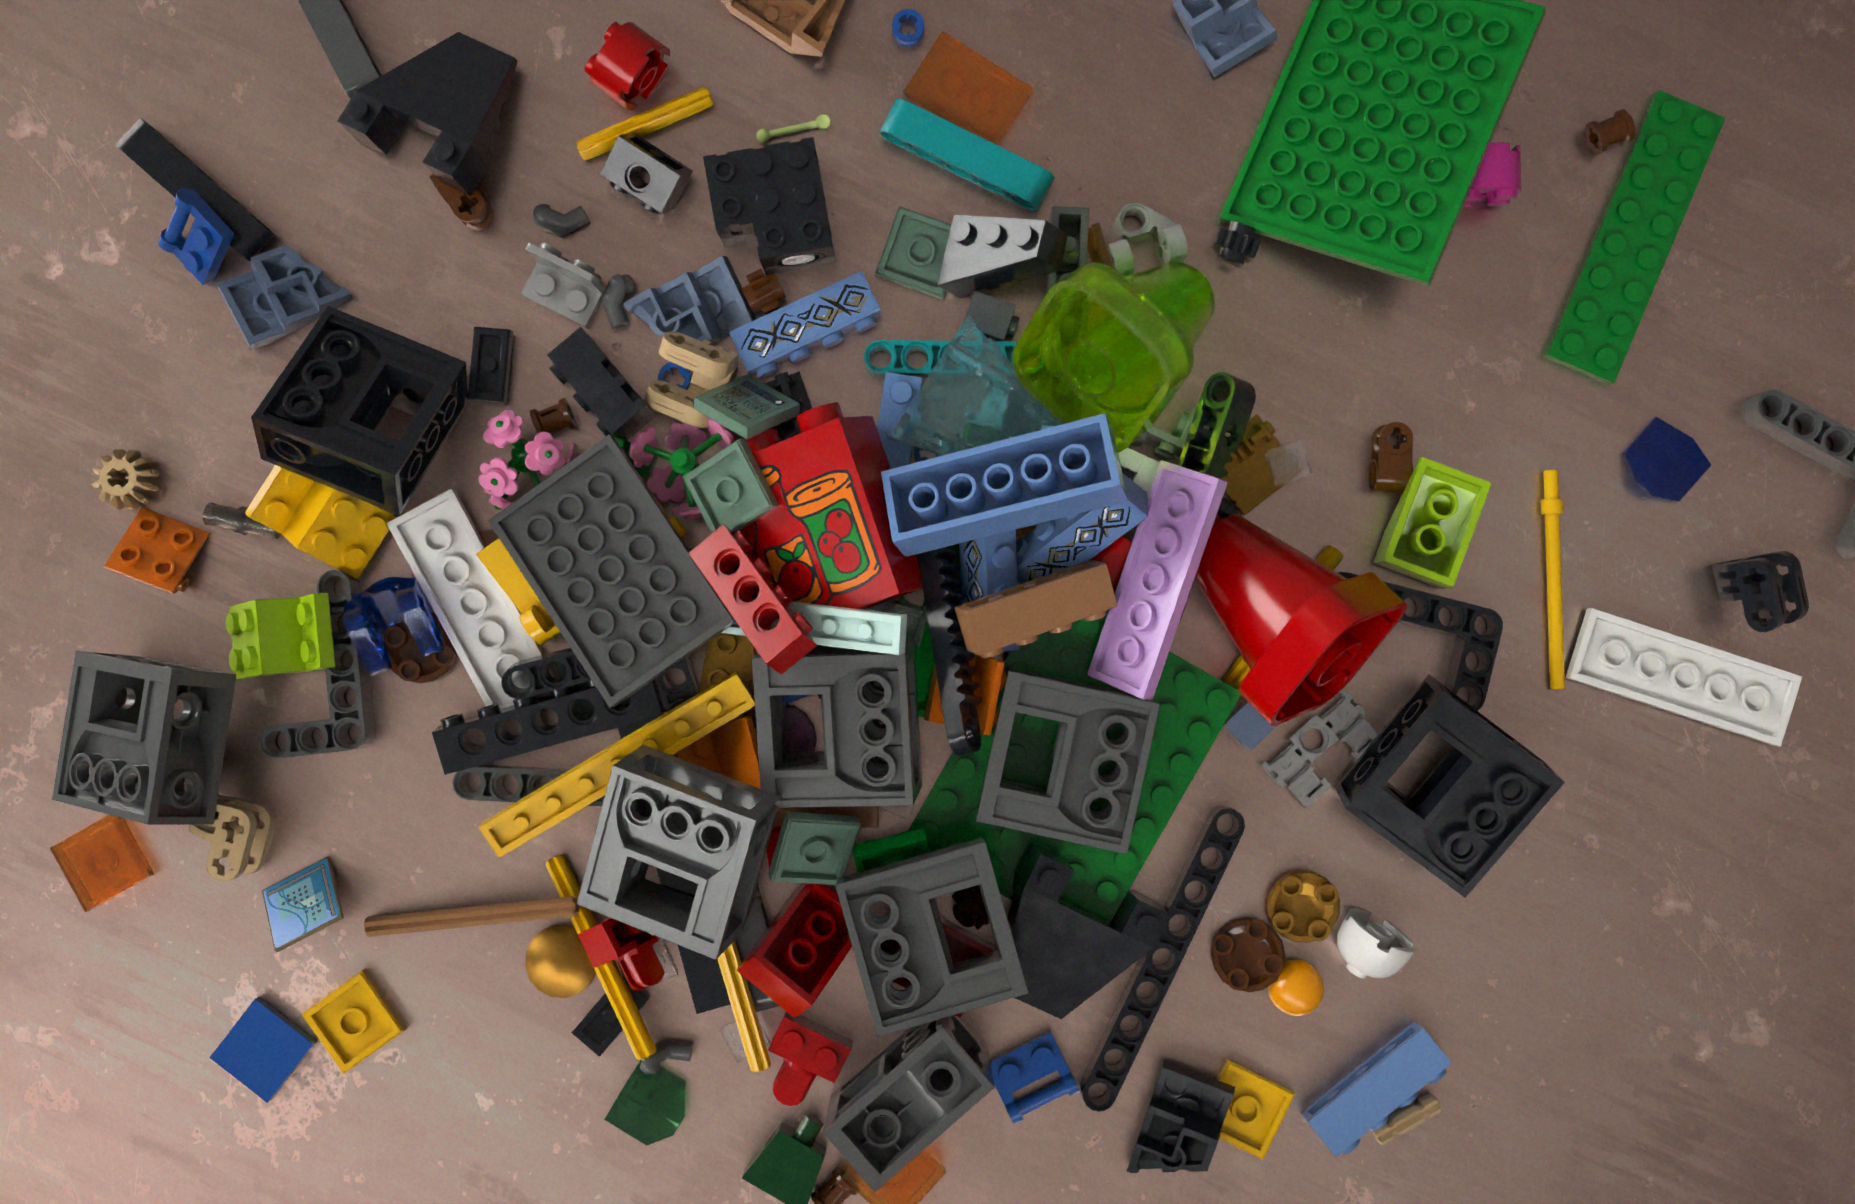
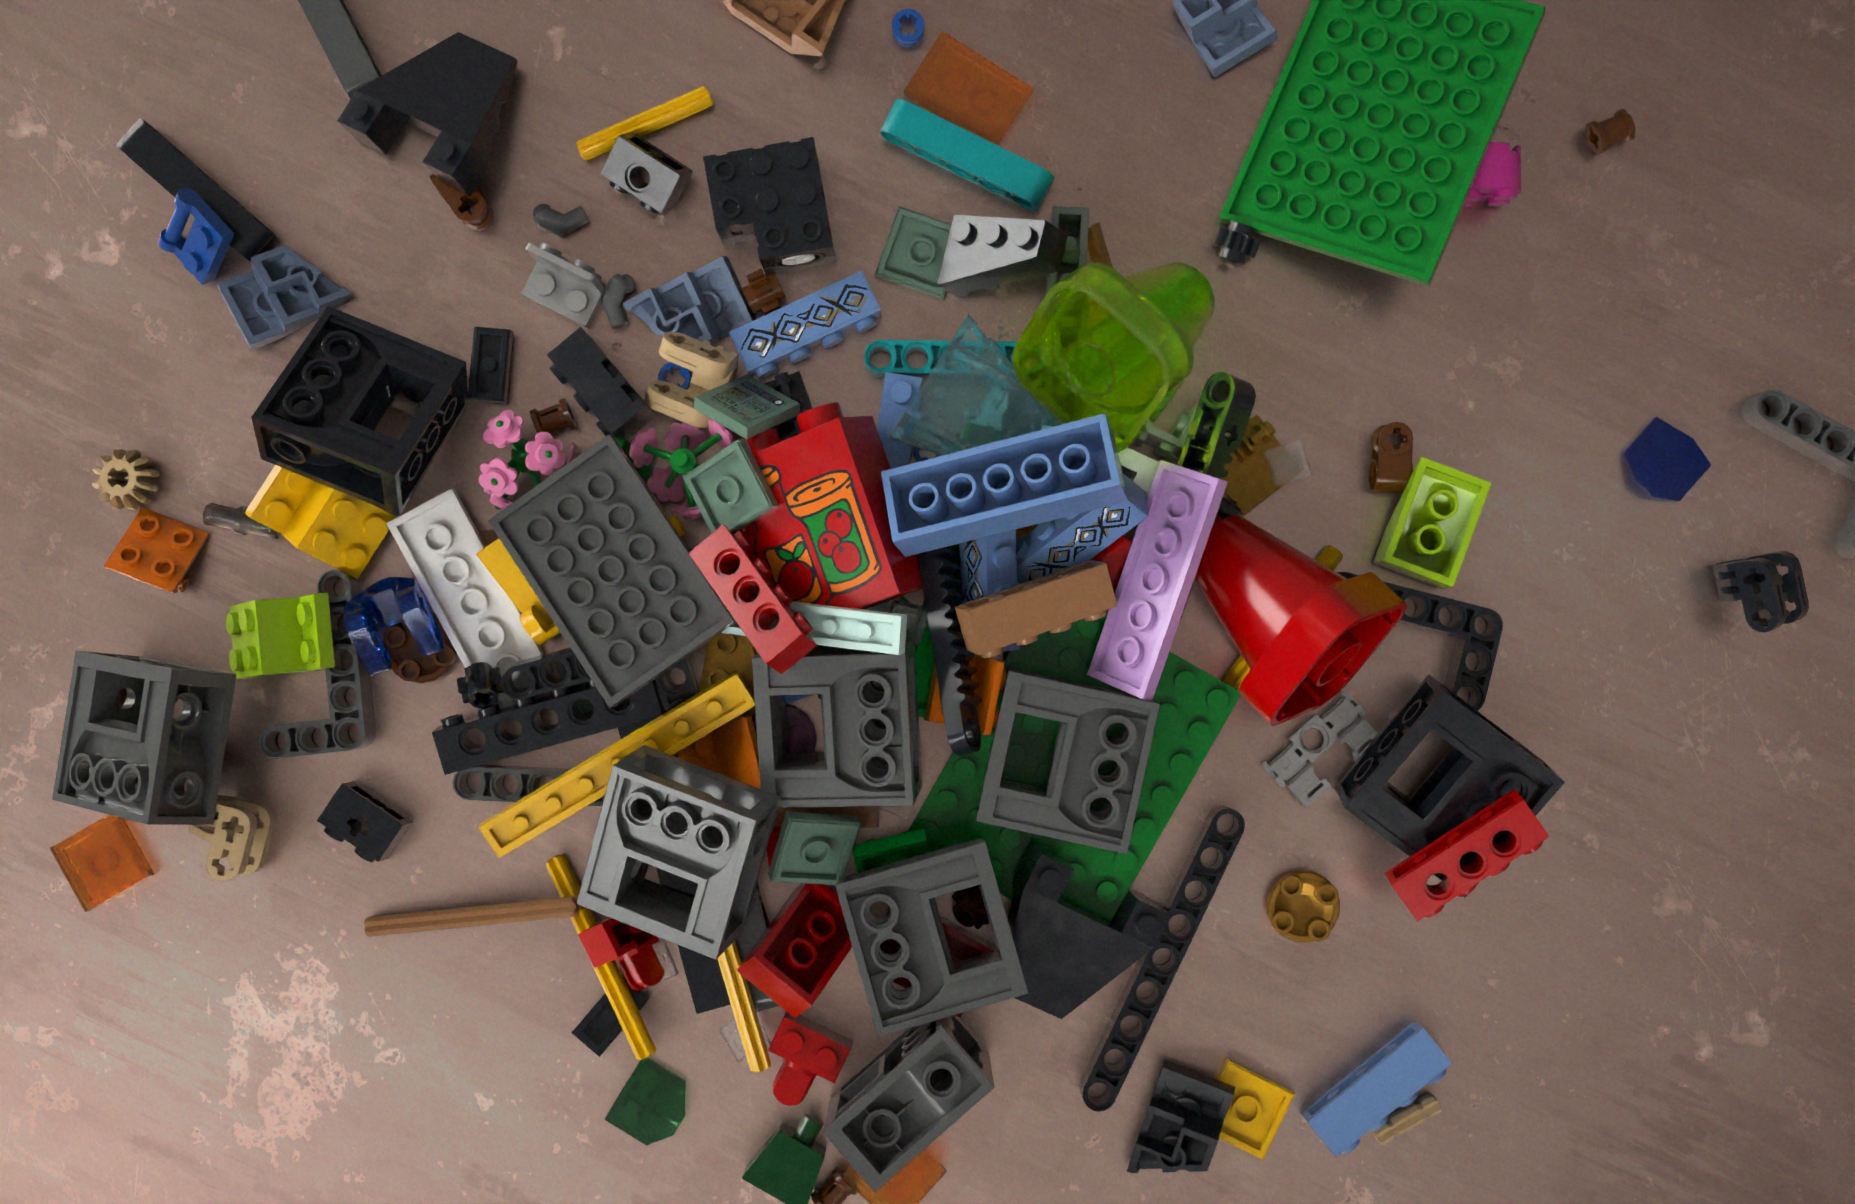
blue tile [209,997,317,1103] -> none
piece [262,857,344,952] -> none
yellow tile [302,969,407,1074] -> none
pearl gold dish [525,924,596,998] -> none
red brick [585,22,670,111] -> none
dark grey arm [640,1039,693,1074] -> none
yellowish green hinge [756,114,830,143] -> none
dark grey brick [962,291,1020,341] -> none
blue plate [990,1029,1080,1124] -> none
light grey piece [1100,202,1188,284] -> none
reddish brown dish [1211,918,1286,993] -> none
sand blue panel [1224,699,1278,750] -> none
light orange hair [1267,959,1325,1016] -> none
white cylinder [1337,908,1415,979] -> none
yellow bar [1540,470,1565,689] -> none
green plate [1543,90,1726,385] -> none
white plate [1565,608,1802,747] -> none
none -> black brick [317,781,413,862]
none -> black gear [457,662,504,708]
none -> red brick [1385,789,1550,922]

